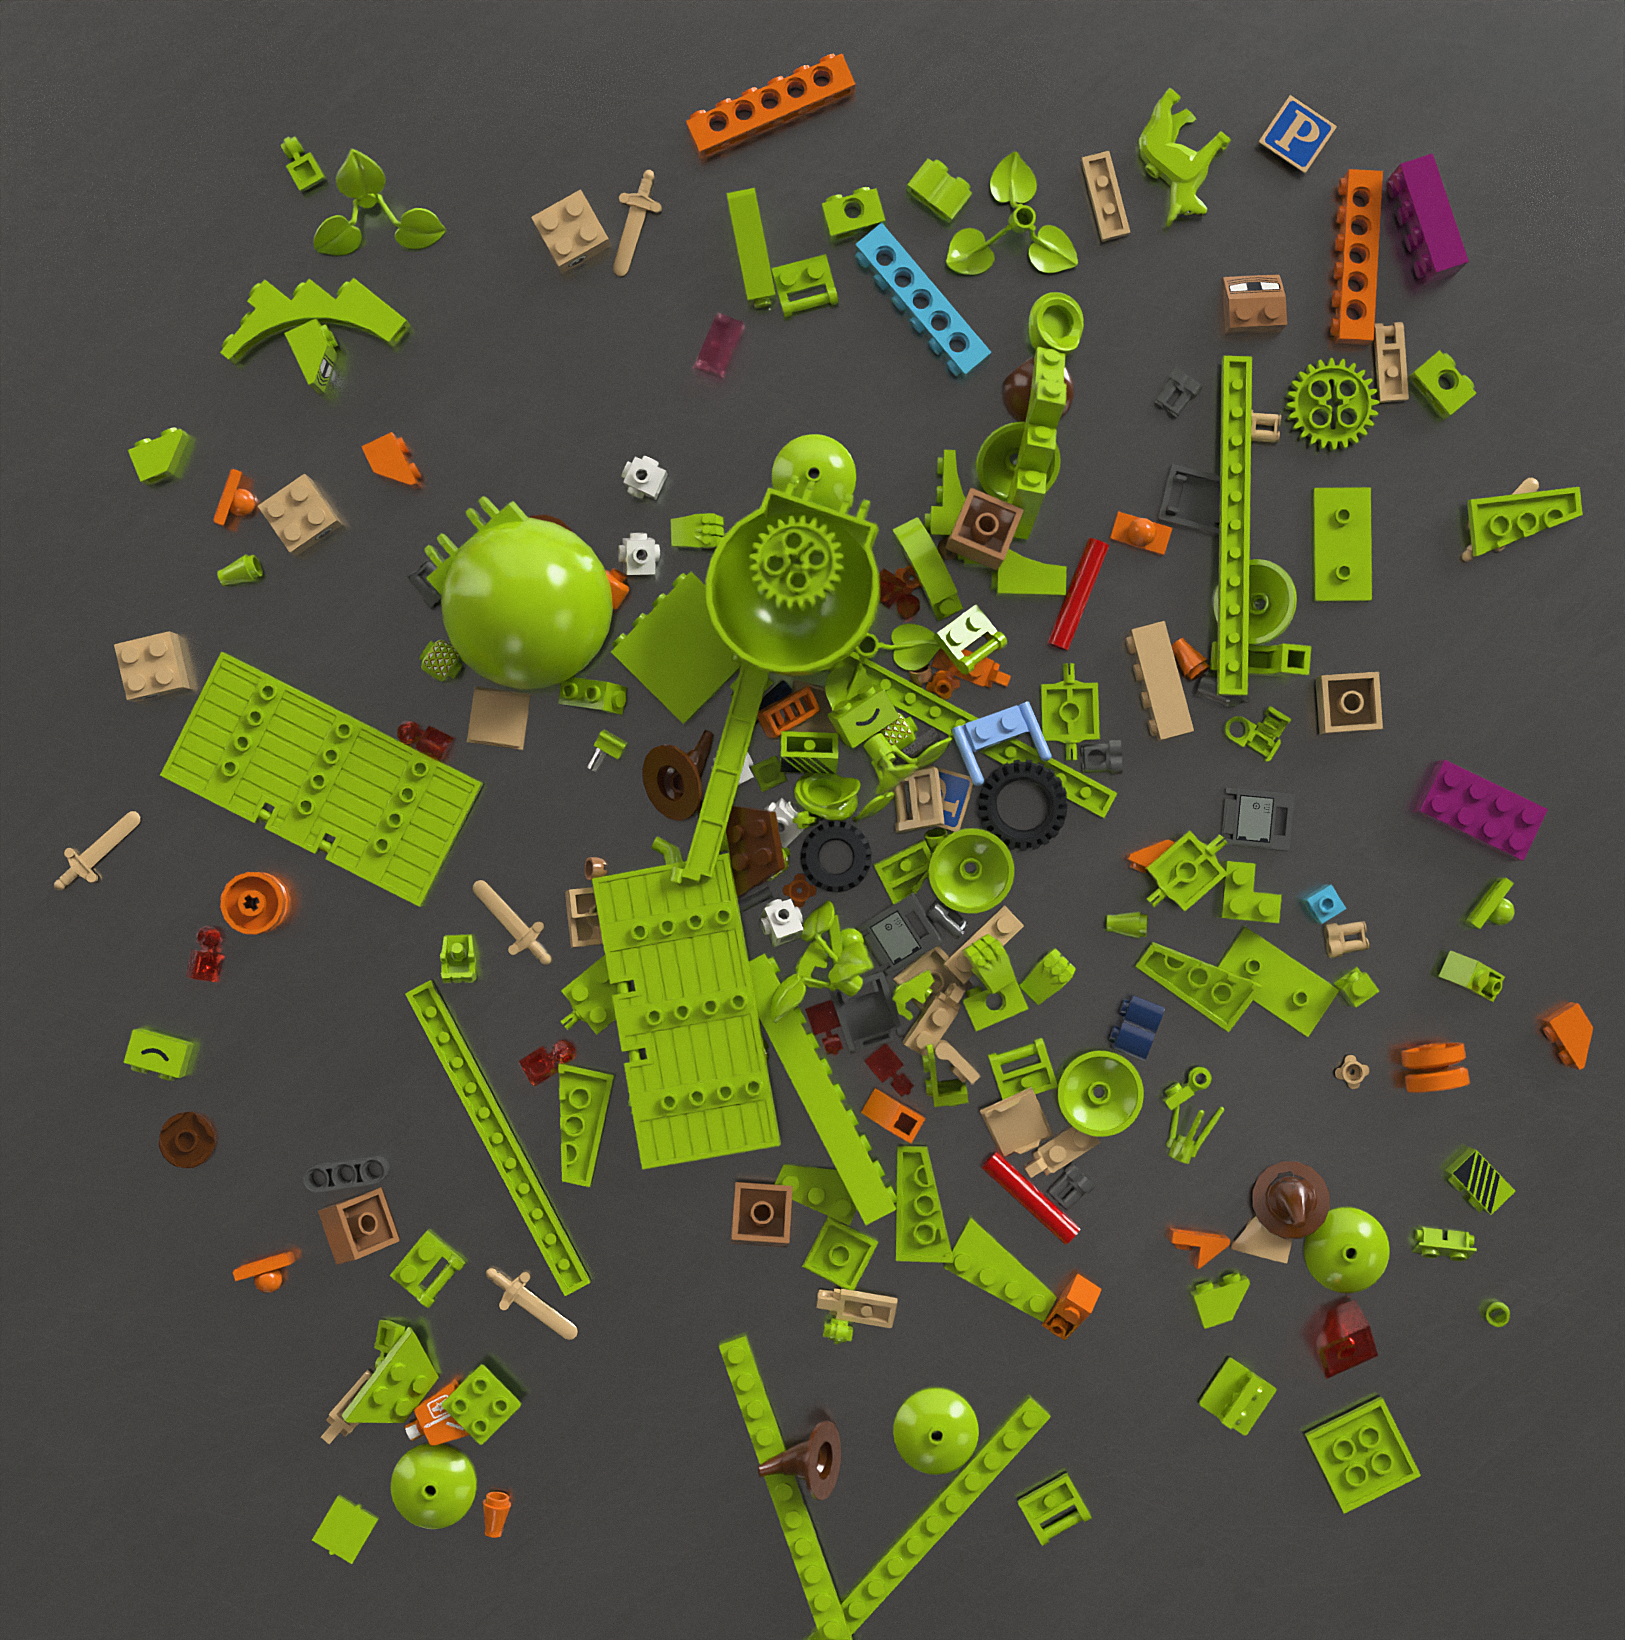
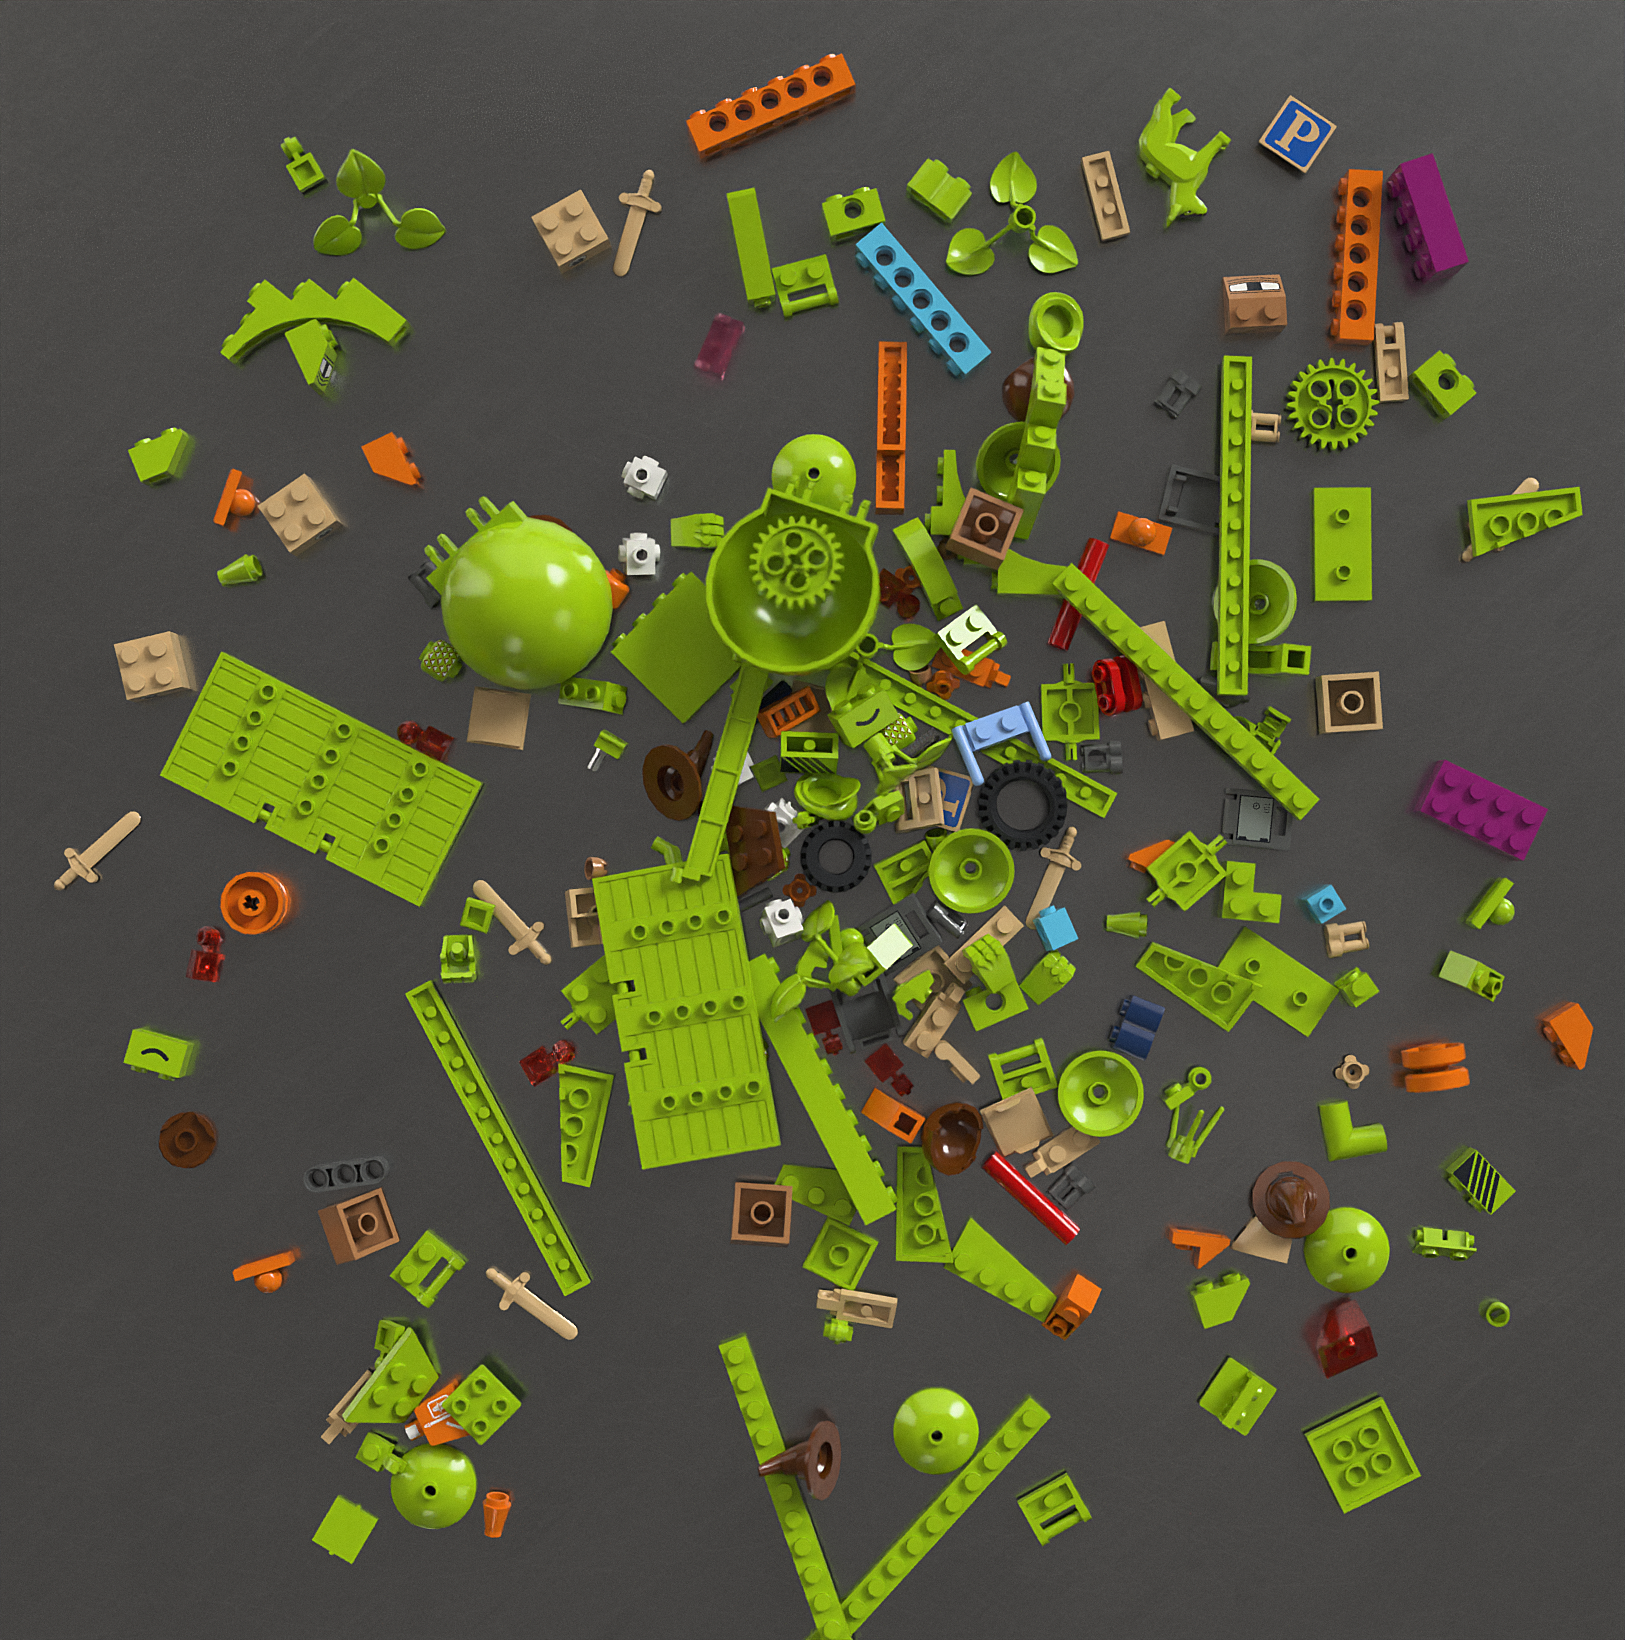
lime bracket [922,1044,968,1107] -> none
orange cone [1171,638,1210,681] -> none
none -> lime plate [355,1432,408,1474]
none -> lime tile [459,897,496,934]
none -> lime plate [854,790,904,834]
none -> slope [856,923,913,987]
none -> orange slope [875,341,907,515]
none -> reddish brown cylinder [920,1102,984,1176]
none -> tan sword [1026,827,1081,930]
none -> medium azure brick [1033,905,1079,951]
none -> lime plate [1051,563,1320,821]
none -> red brick [1092,655,1143,716]
none -> lime brick [1318,1100,1387,1162]

